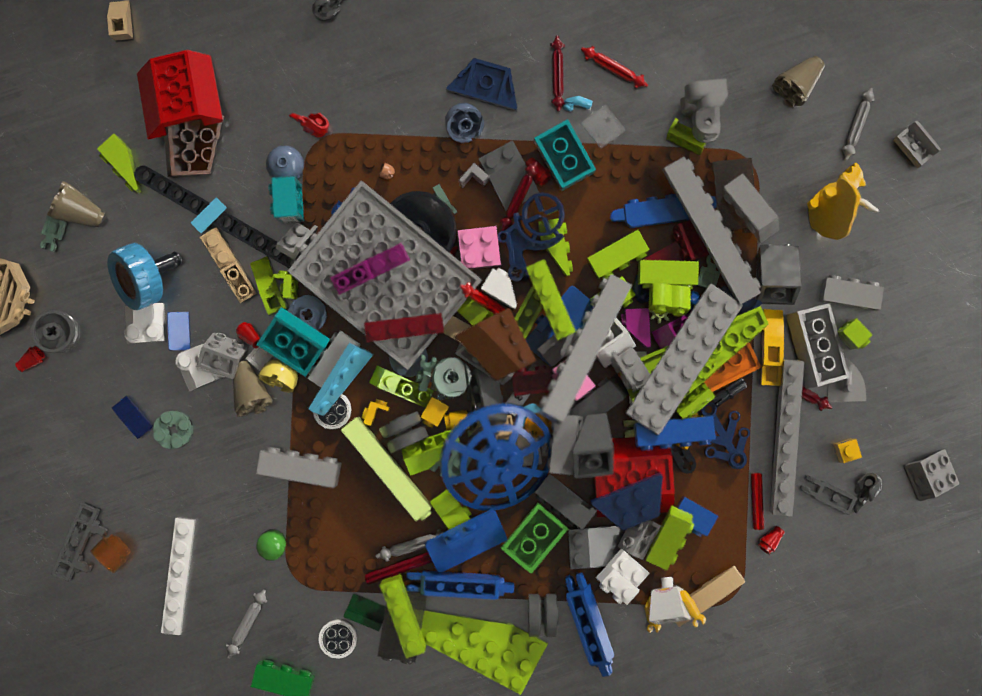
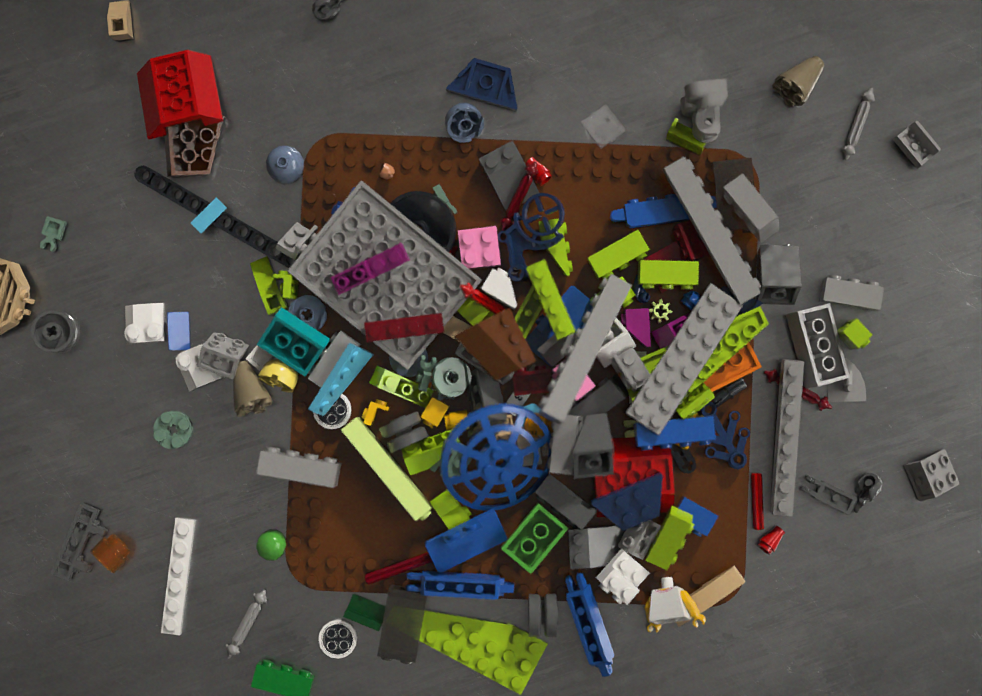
red cone [15,346,45,372] -> none
dark tan cone [47,181,105,227] -> none
lime slope [97,134,142,193] -> none
dark azure wheel [107,243,182,310] -> none
clear blue slope [112,395,153,439] -> none
tan slope [200,227,257,303] -> none
red cone [236,322,260,348] -> none
teal brick [269,177,304,224] -> none
red piece [289,113,329,137] -> none
light grey wheel [376,529,444,562] -> none
lime brick [380,574,426,659] -> none
light grey panel [459,163,489,188] -> none
teal brick [533,119,596,191] -> none
dark red wheel [550,35,565,112] -> none
medium azure arm [563,96,592,111] -> none
red wheel [581,46,648,89] -> none
lime brick [649,283,691,317] -> none
sand green plate [697,255,720,288] -> none
yellow slope [760,309,784,386] -> none
yellow animal [807,163,879,240] -> none
yellow brick [833,438,862,463] -> none

